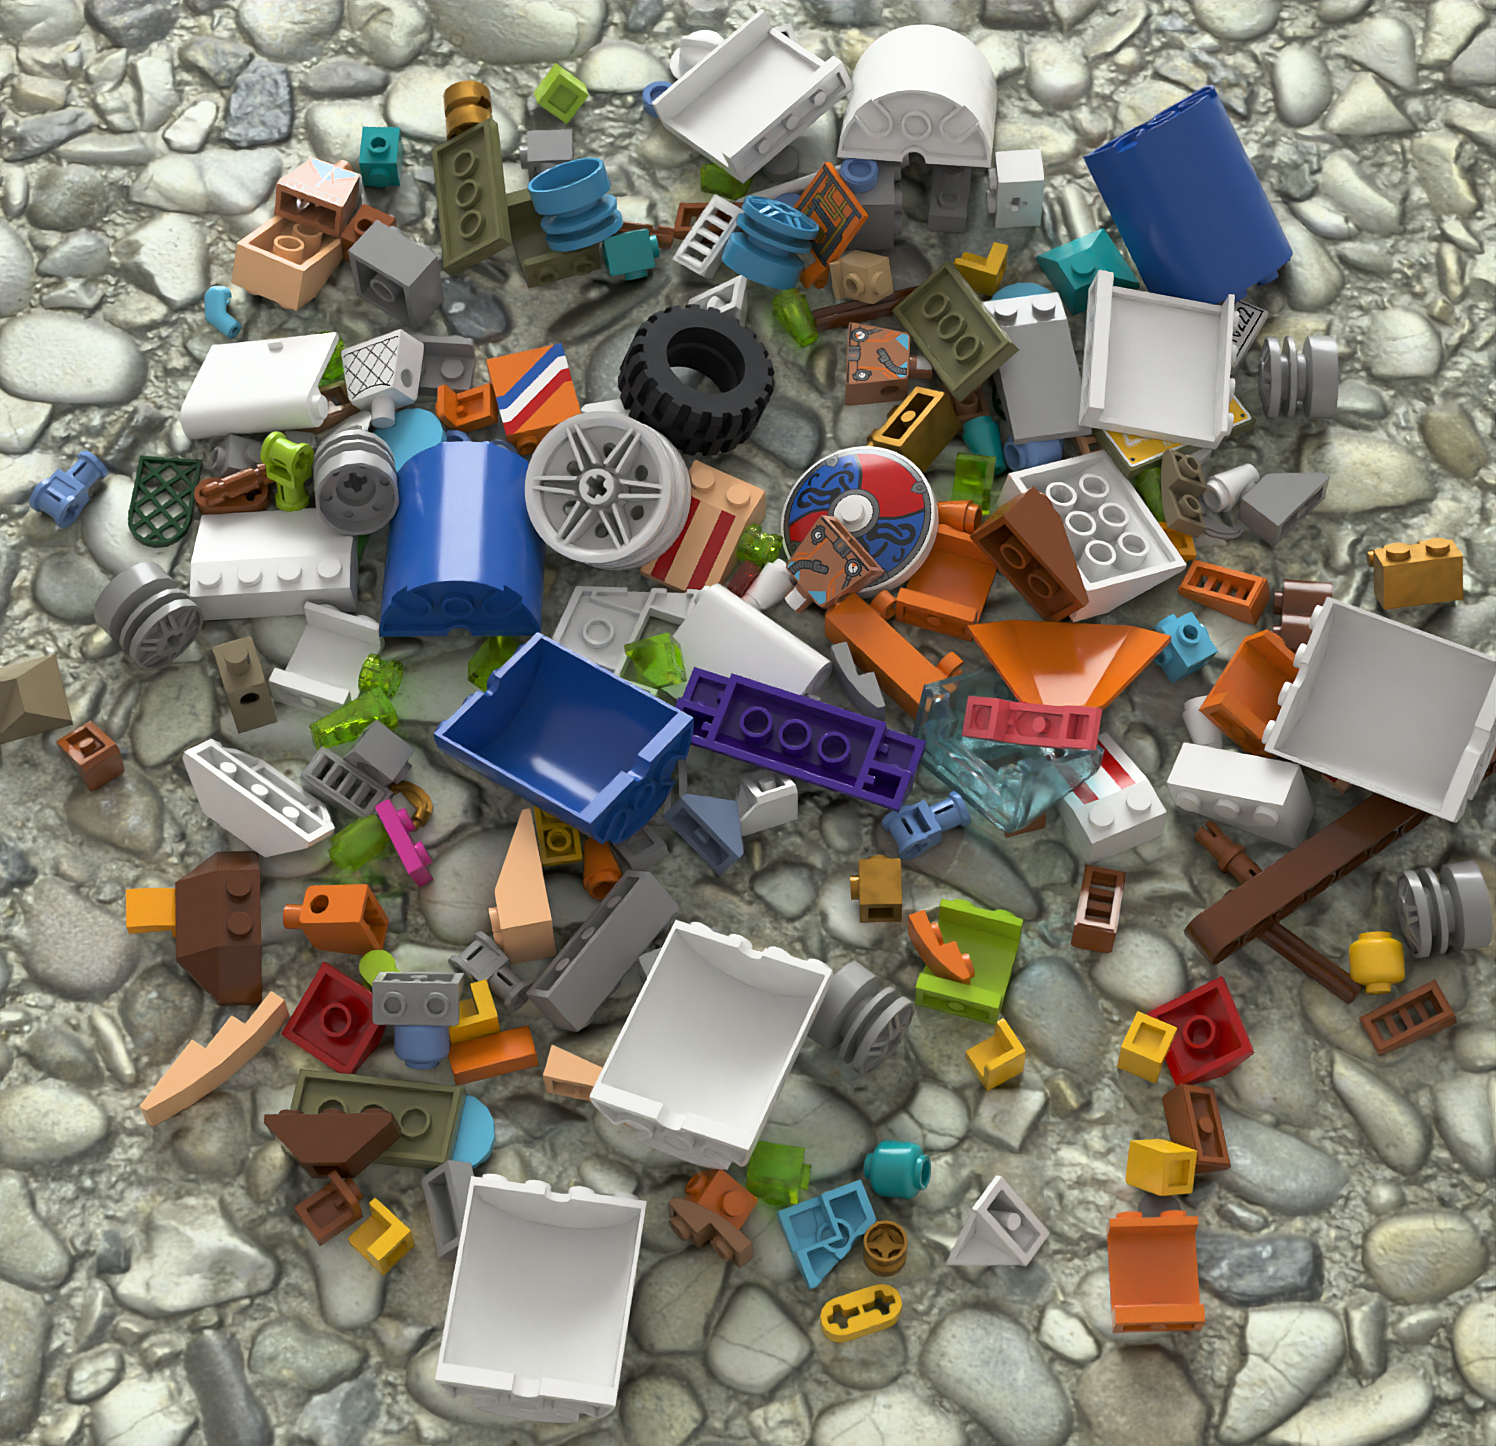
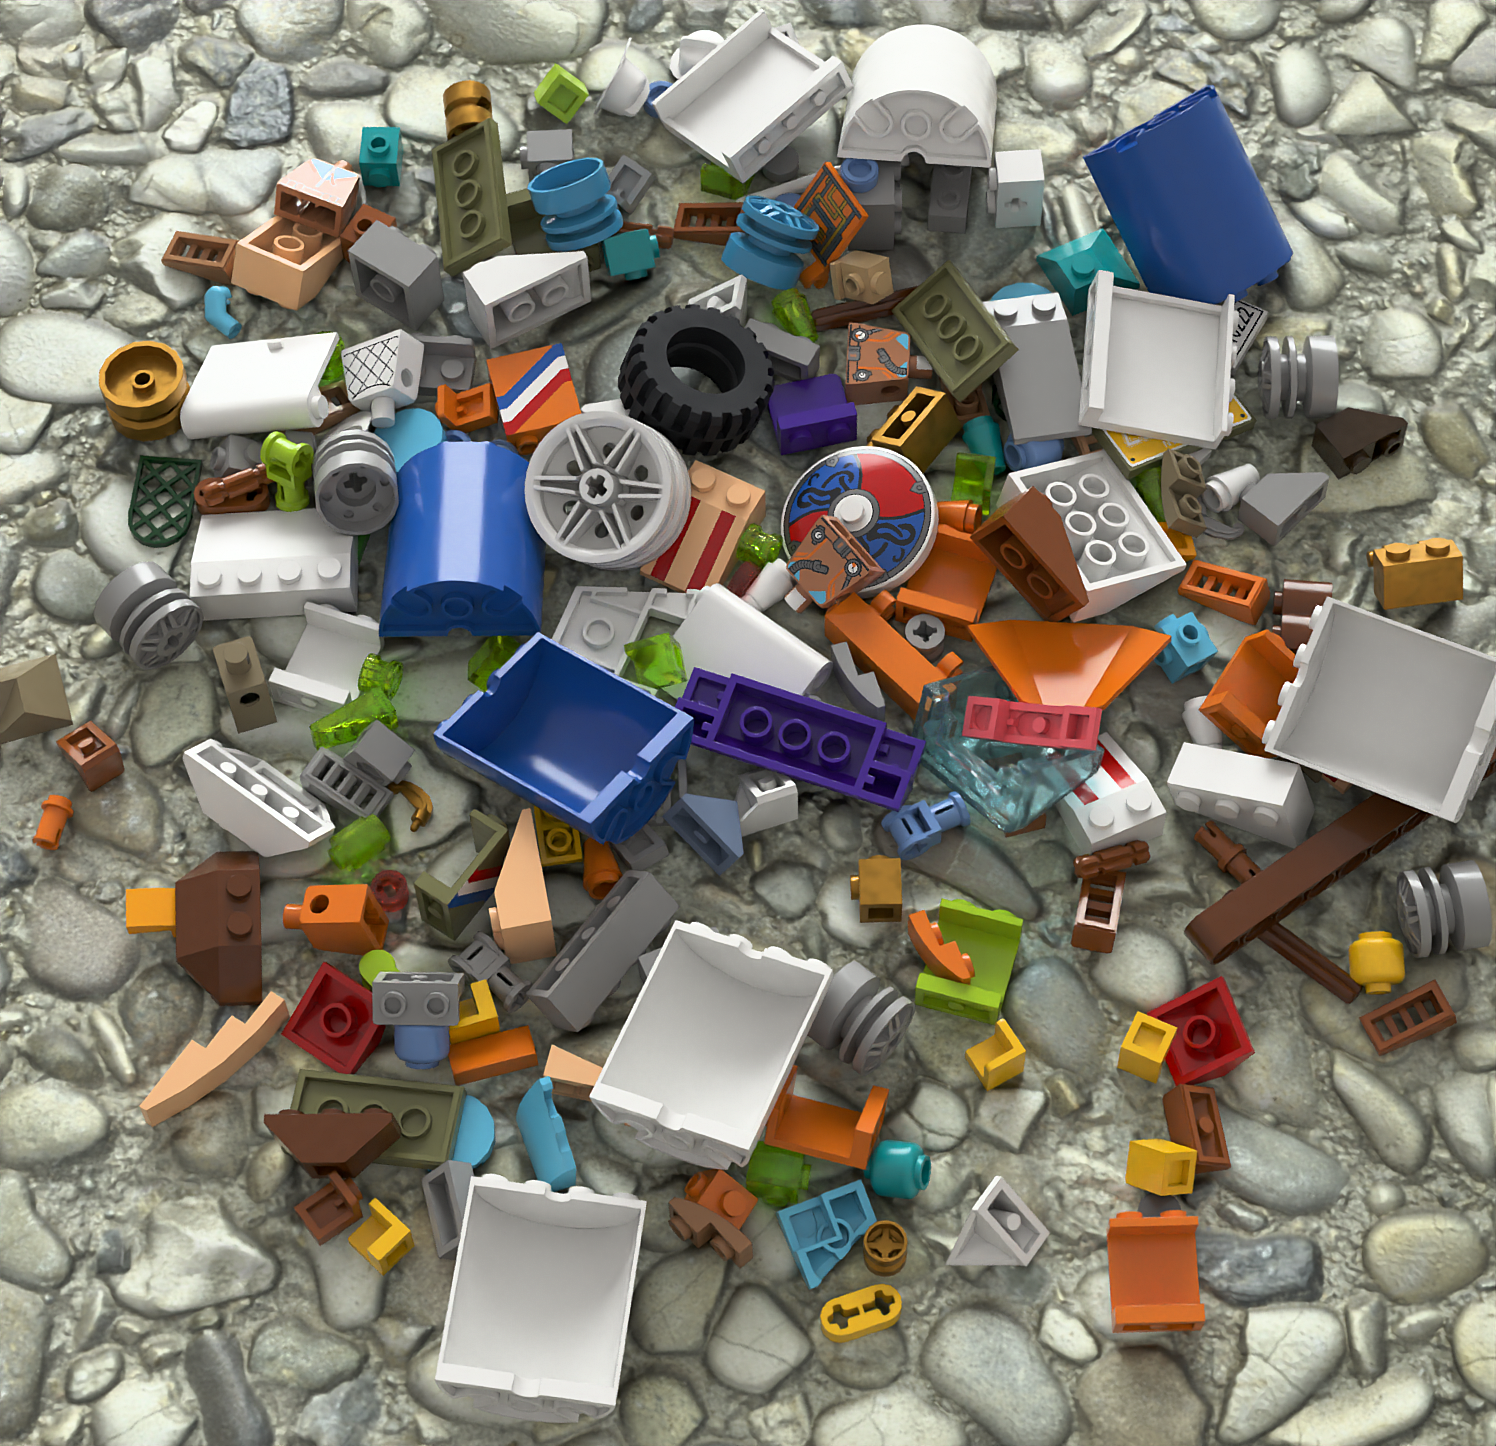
medium blue connector [29,450,108,528] -> none
dark pink plate [374,799,434,887] -> none
white slope [673,194,745,280] -> none
yellow panel [953,242,1009,297] -> none
none -> orange pin [33,795,74,850]
none -> pearl gold wheel [99,341,190,442]
none -> medium nougat slope [161,231,240,286]
none -> clear red bush [370,870,409,912]
none -> olive panel [414,808,510,941]
none -> white slope [463,251,591,349]
none -> medium azure slope [516,1076,576,1192]
none -> white piece [594,37,650,117]
none -> light grey bracket [606,154,656,215]
none -> light grey piece [744,318,820,382]
none -> orange panel [764,1065,890,1170]
none -> dark purple bracket [767,374,857,455]
none -> light grey wheel [905,614,945,663]
none -> dark orange axle [1073,840,1151,880]
none -> dark brown slope [1311,407,1408,479]

